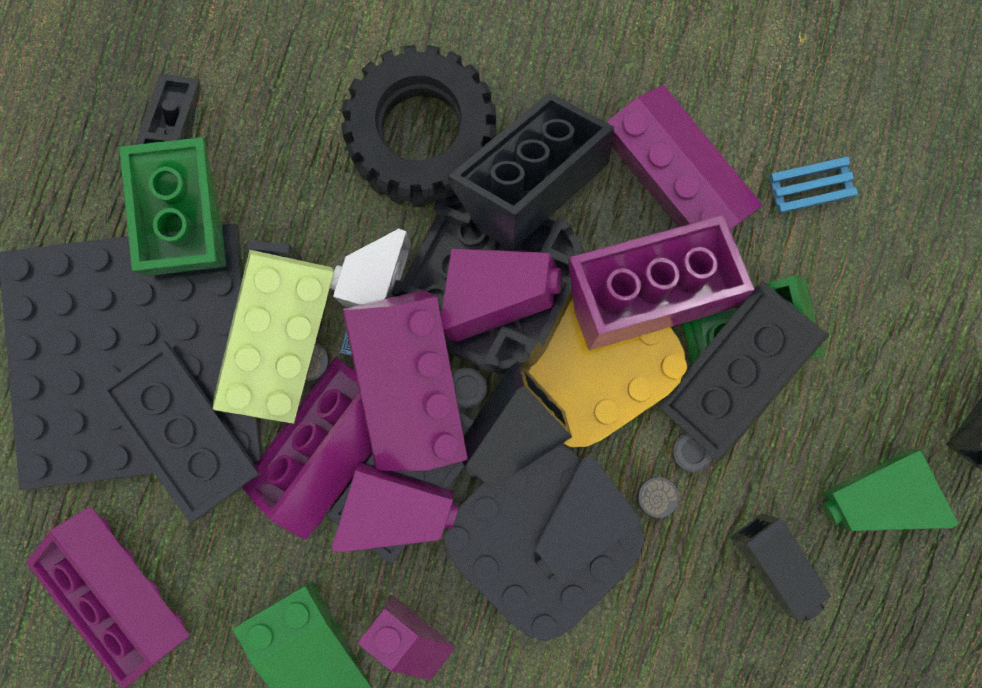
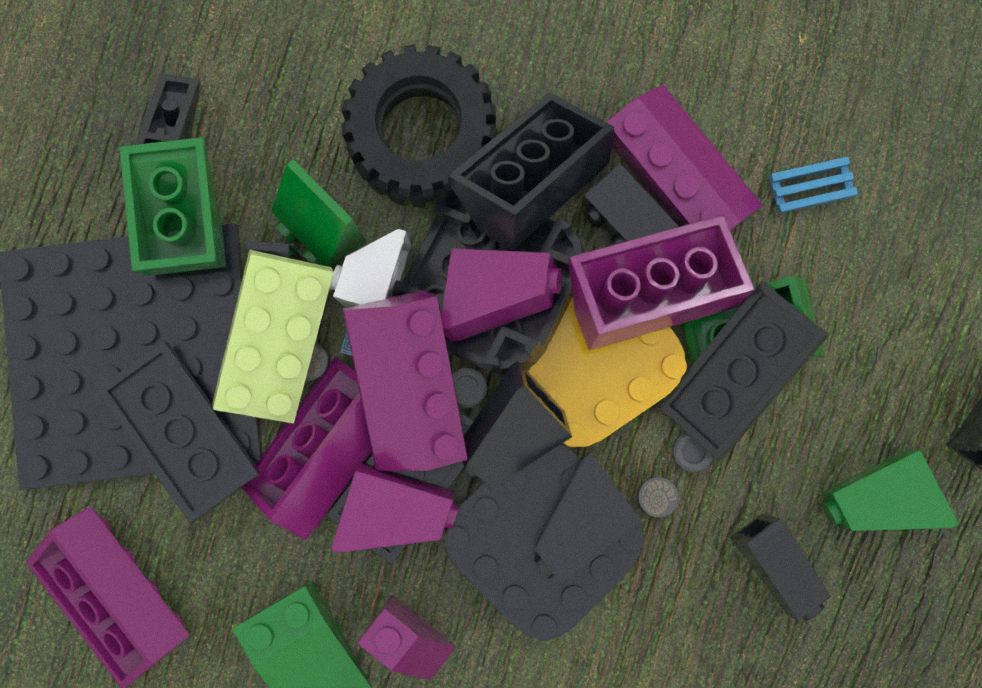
none -> green slope [271,159,366,271]
none -> black brick [581,164,679,245]

